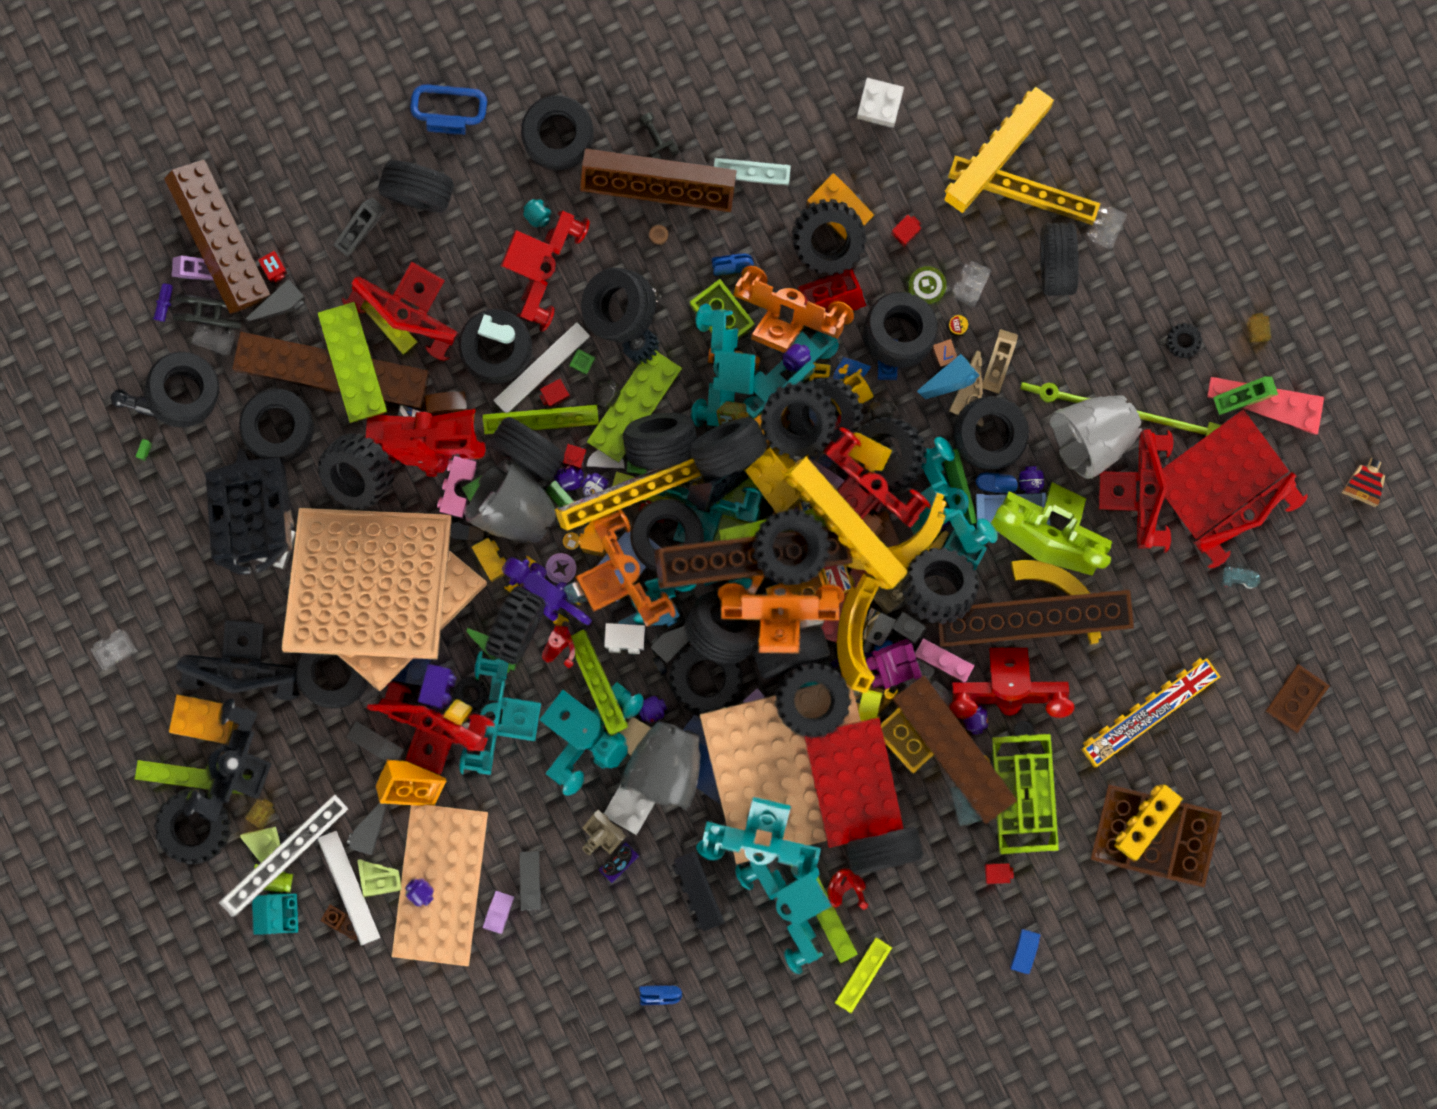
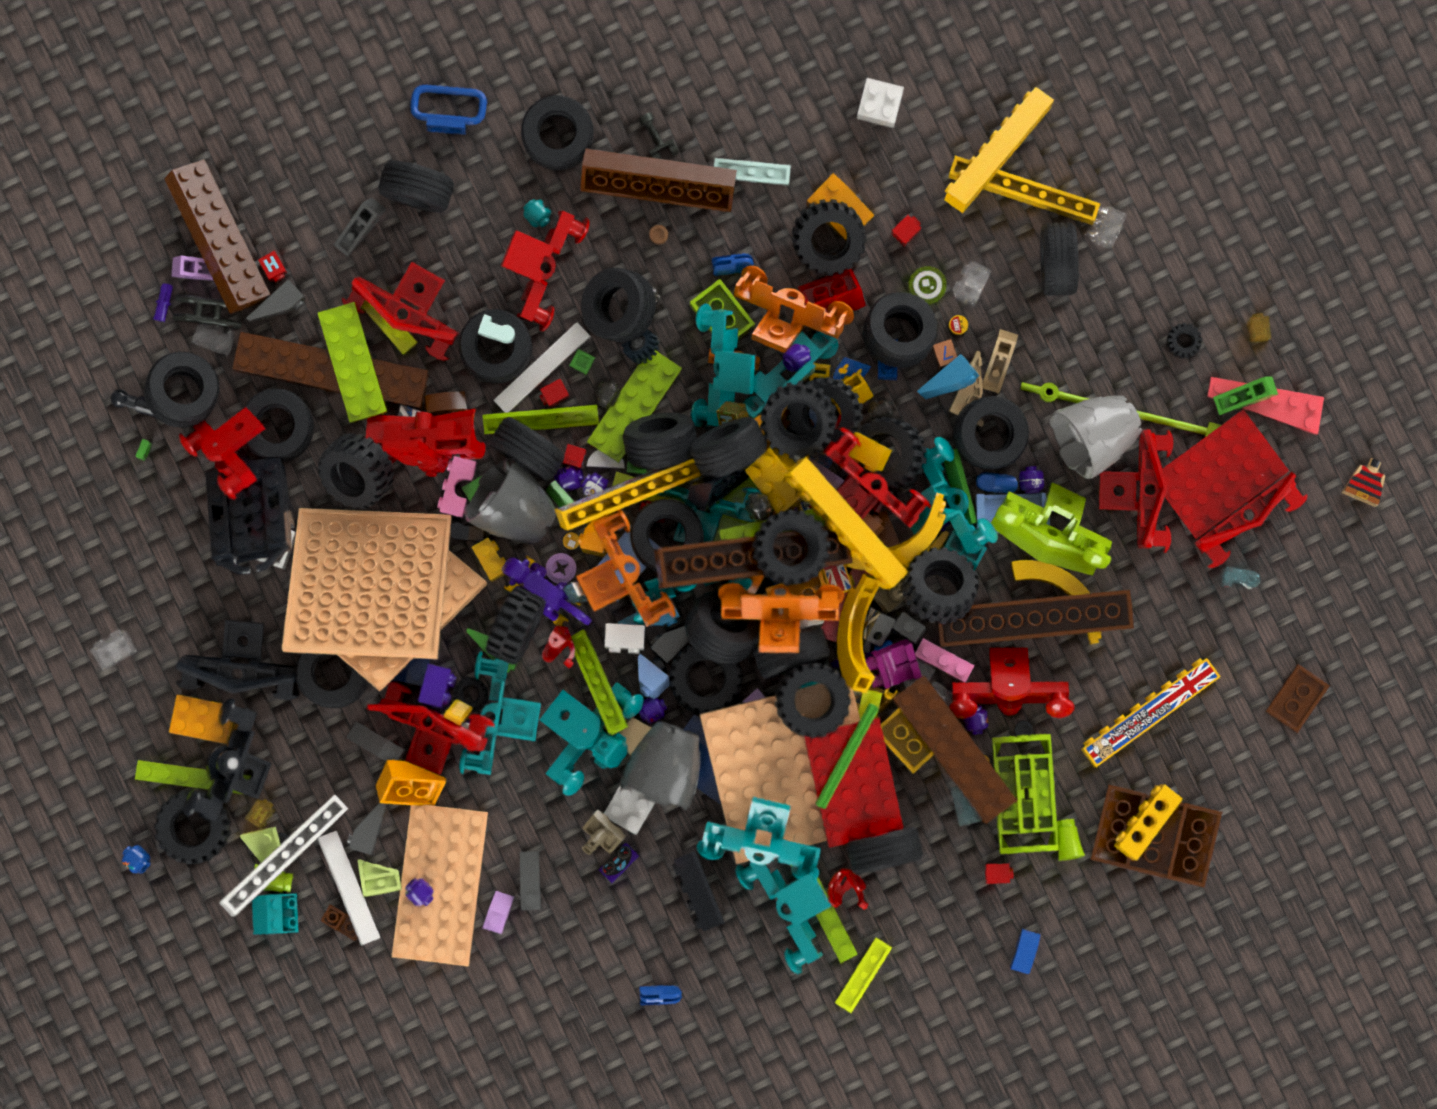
none -> blue head [122,845,151,874]
none -> red piece [179,407,265,499]
none -> light blue slope [638,654,670,699]
none -> clear smoke head [744,492,773,522]
none -> bright green axle [816,703,879,809]
none -> lime plant [1057,819,1085,861]

